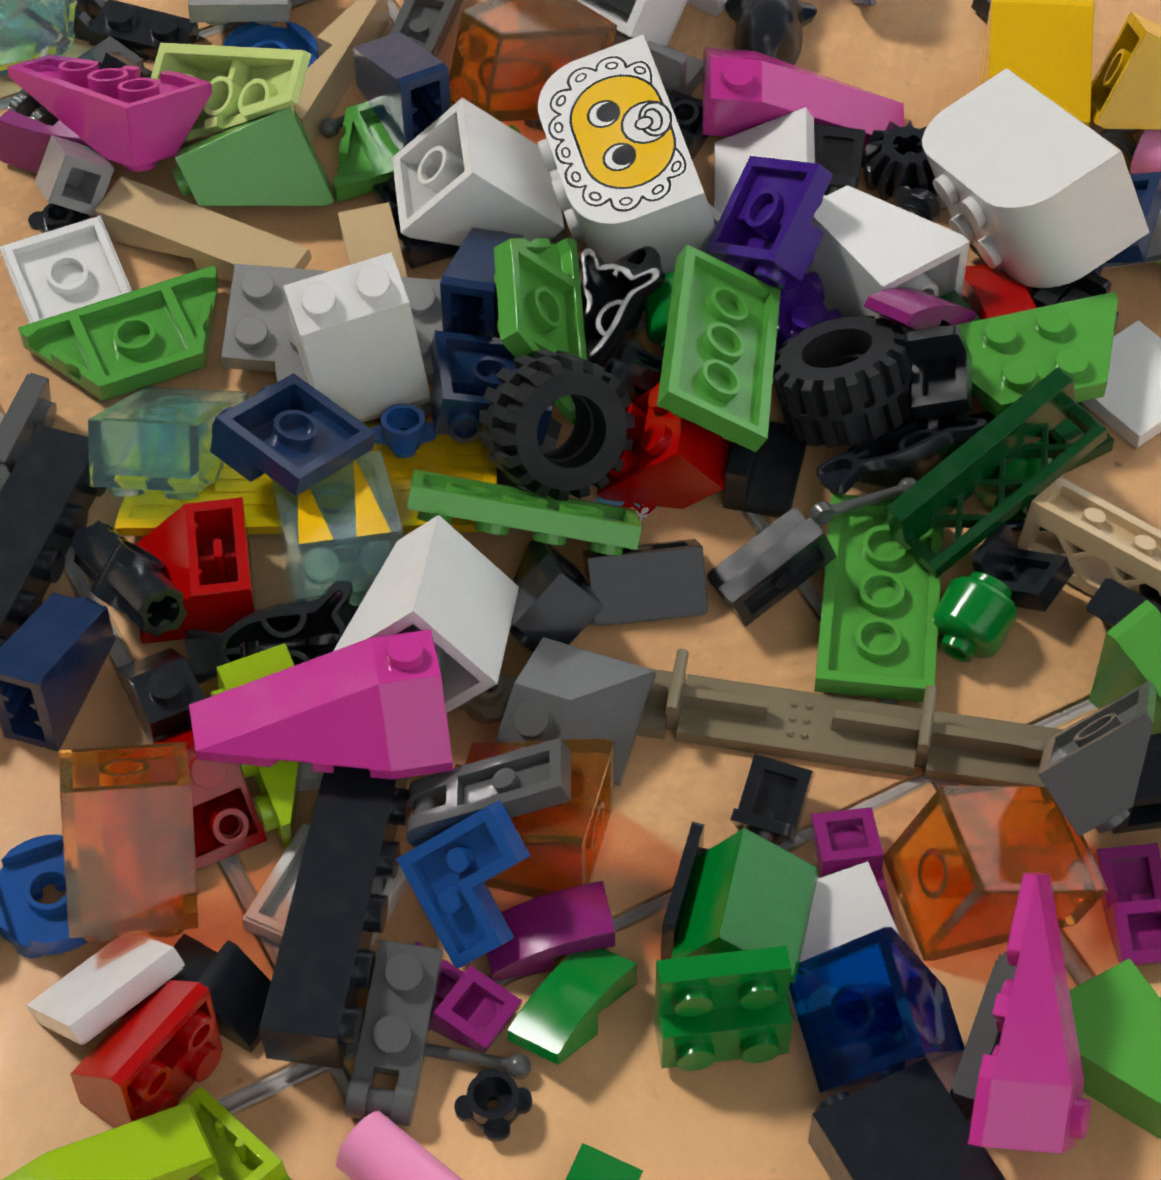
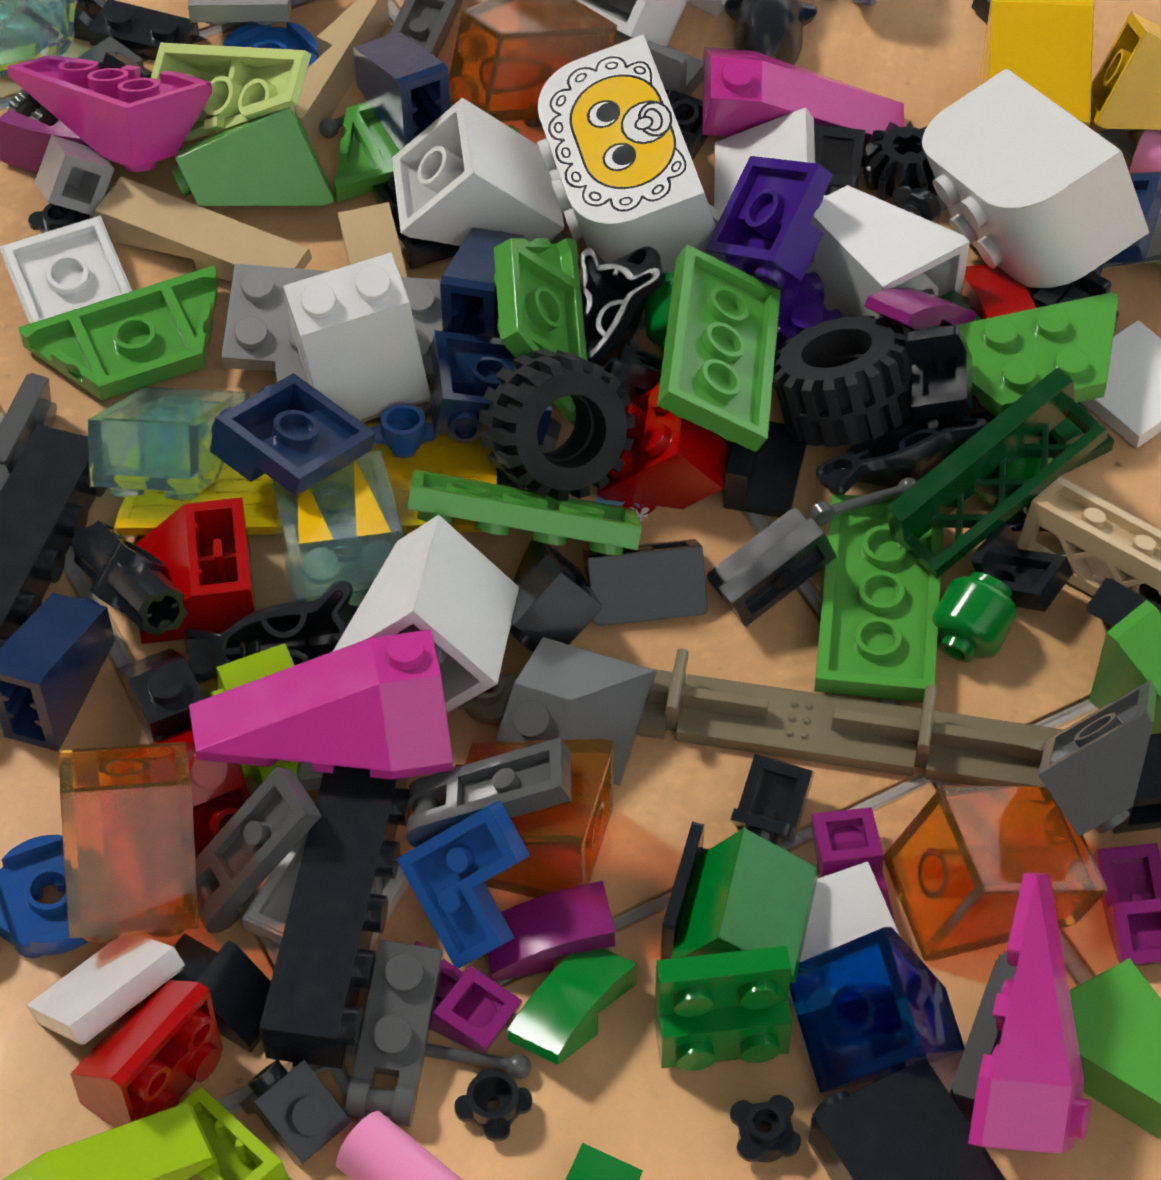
none -> dark grey plate [178,767,322,934]
none -> black bracket [239,1060,352,1165]
none -> black plate [730,1095,801,1162]

